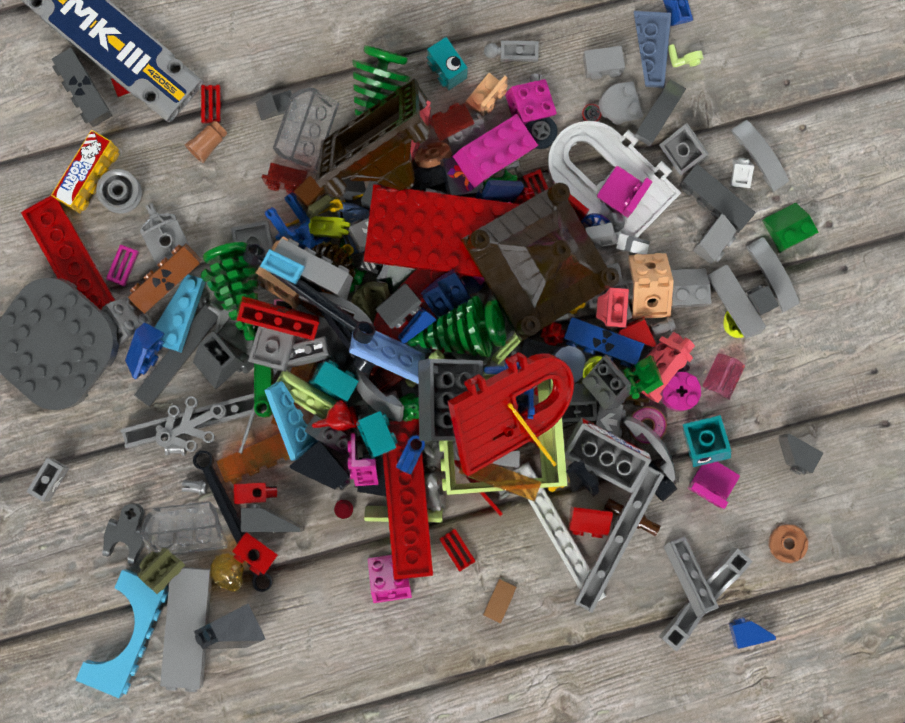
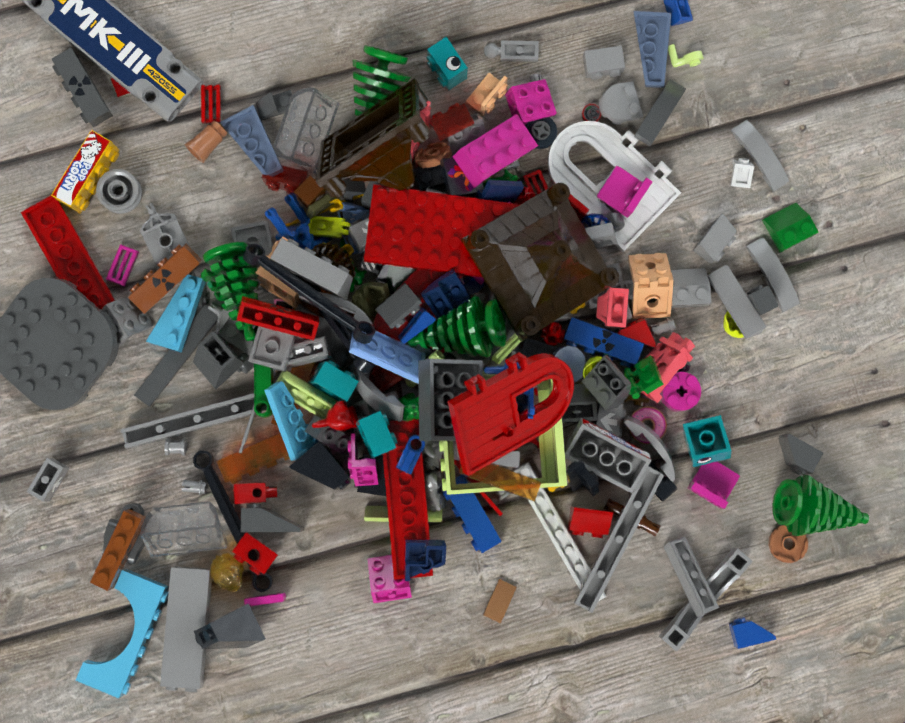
blue slope [125,322,165,379] -> none
olive slope [137,548,185,594] -> none
light grey plant [155,396,227,452] -> none
medium azure tile [260,249,305,285] -> none
dark red plate [334,500,354,519] -> none
red tile [439,529,476,572] -> none
yellow piece [508,403,557,466] -> none
white sticker [616,234,650,254] -> none
light grey slope [659,123,709,176] -> none
dark grey brick [680,164,756,233] -> none
clear pink panel [703,353,745,400] -> none
none -> dark orange brick [90,509,147,591]
none -> sand blue wing [220,105,284,179]
none -> dark pink tile [244,593,286,606]
none -> dark blue slope [404,540,446,581]
none -> blue brick [442,474,502,553]
none -> green plant [772,475,869,536]

